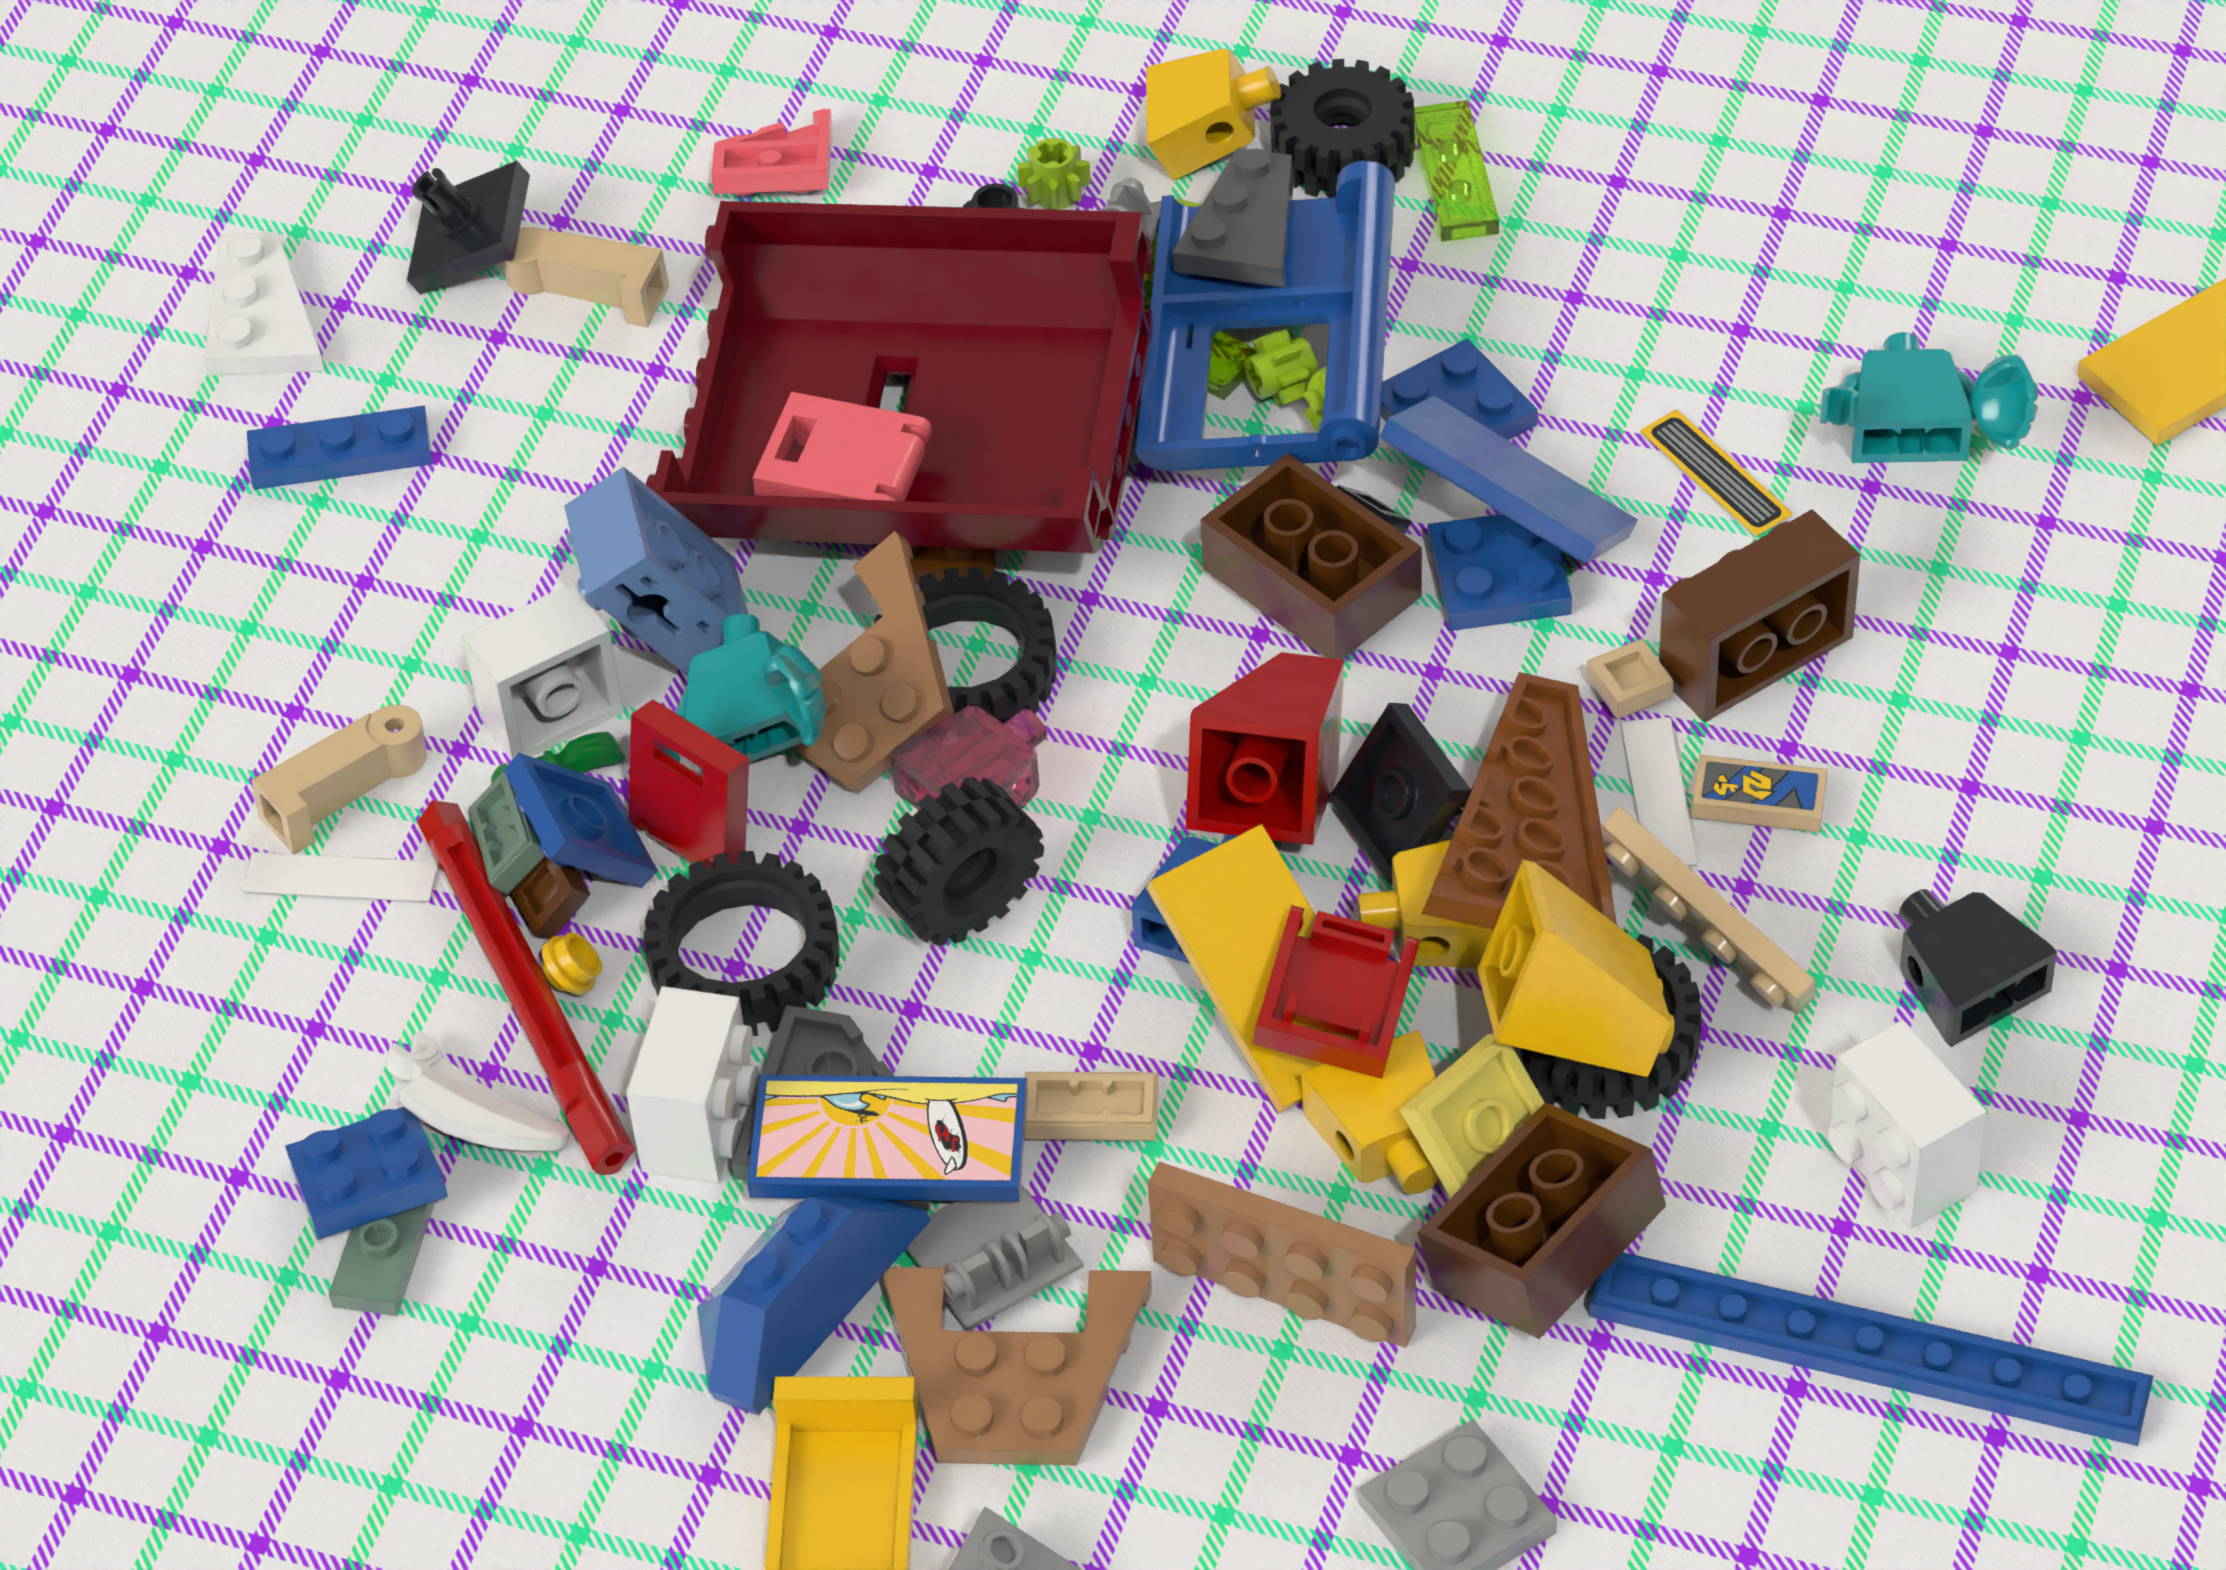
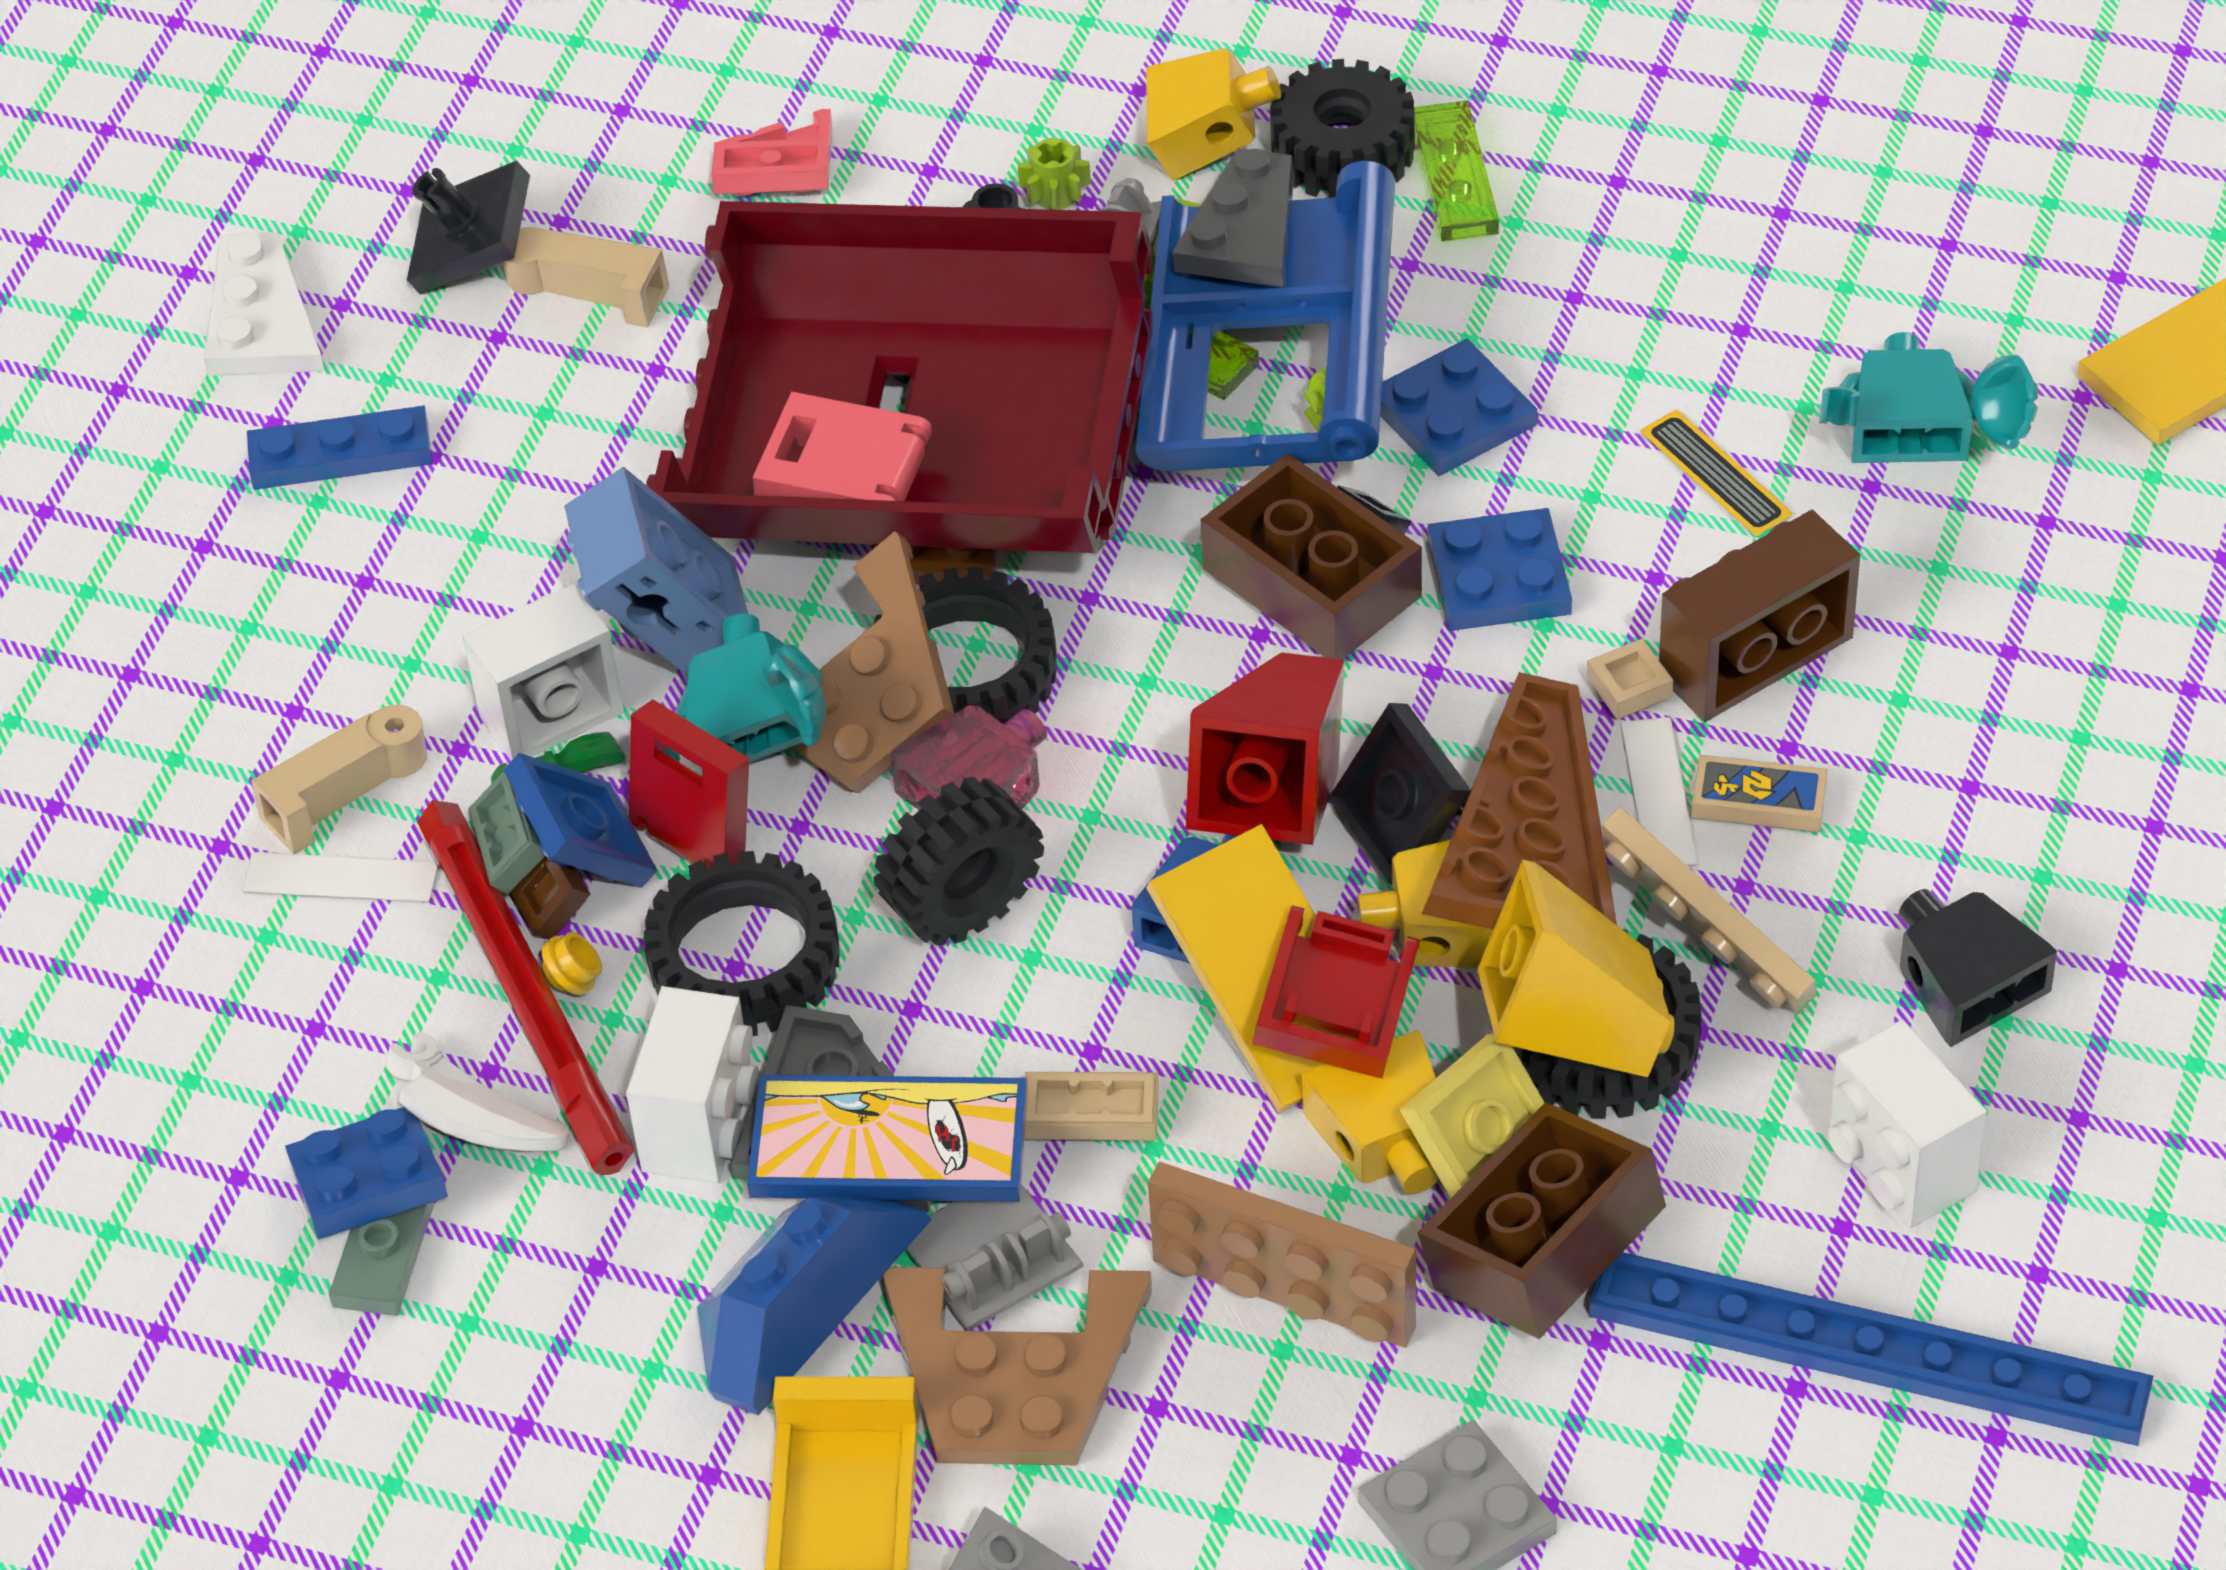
lime gear [1244,329,1318,406] -> none
tile [1380,396,1638,563] -> none

